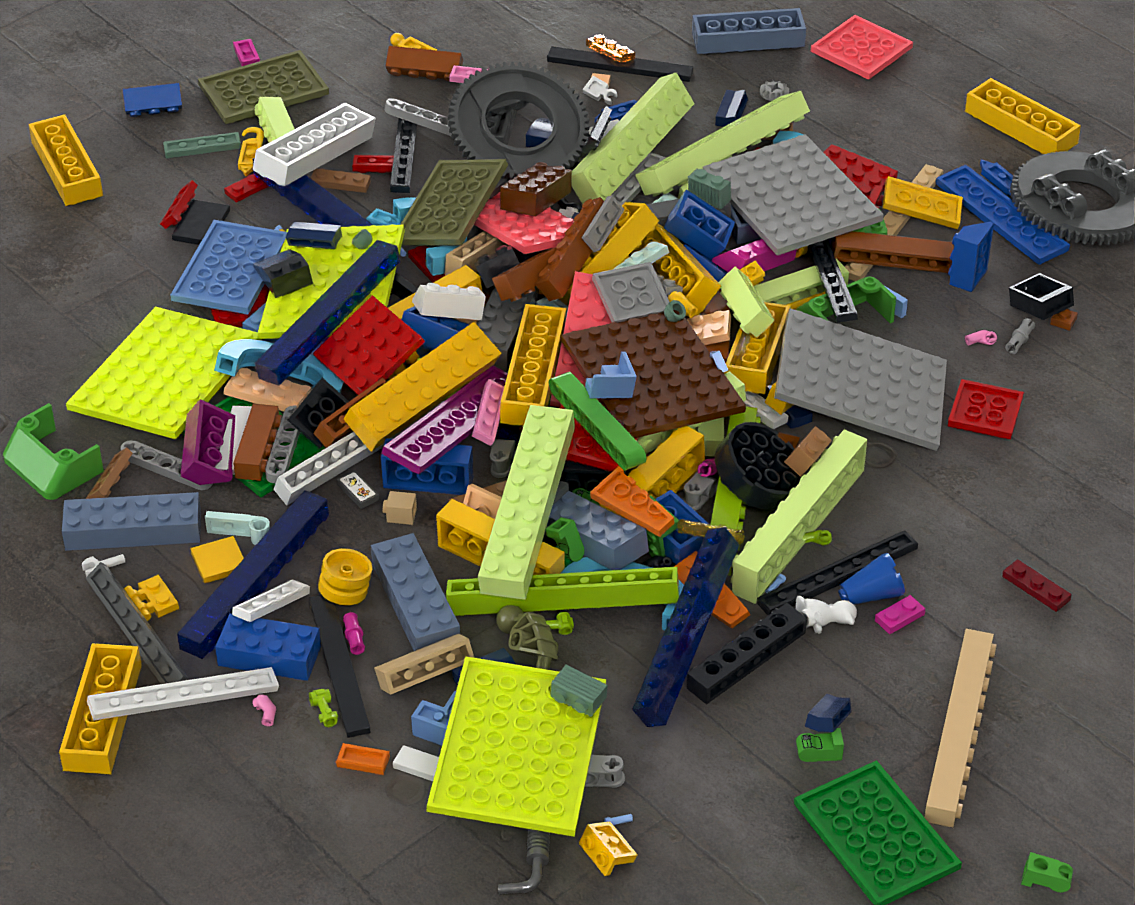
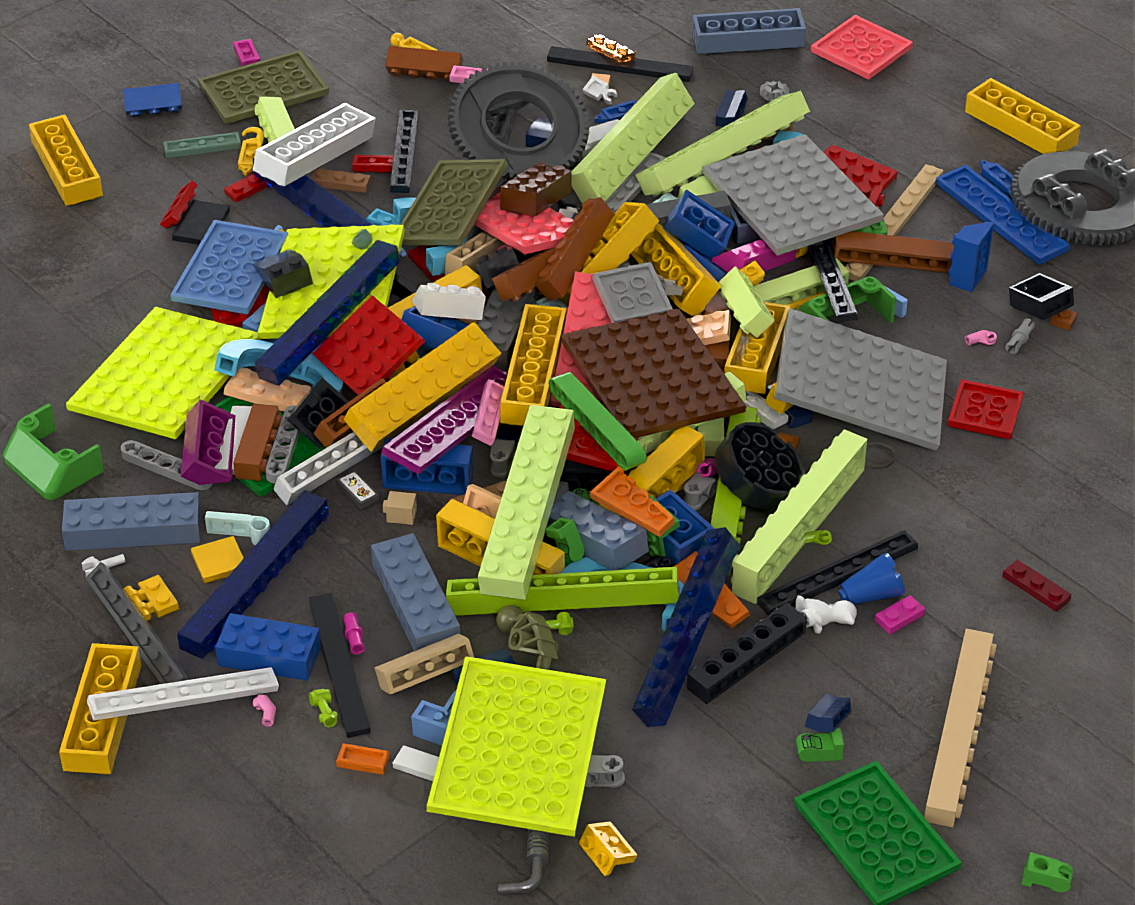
medium nougat plate [86,447,133,499] -> none
white tile [232,580,310,622] -> none
dark blue piece [286,222,342,249] -> none
yellow wheel [318,548,373,605] -> none
light grey beam [384,99,452,136] -> none
sand green brick [550,664,608,717] -> none
plate [581,106,612,155] -> none
light grey plate [582,195,625,252] -> none
medium blue panel [585,352,637,398] -> none
light blue piece [604,814,633,825] -> none
light aqua plate [614,241,669,269] -> none
sand green piece [664,300,686,322] -> none
yellow cone [668,291,698,318] -> none
clear yellow pin [677,519,745,544] -> none
sand green brick [688,169,731,209] -> none
light blue tile [709,351,728,373] -> none
light blue piece [765,574,786,593] -> none
medium nougat brick [784,426,832,476] -> none
yellow plate [883,176,963,229] -> none

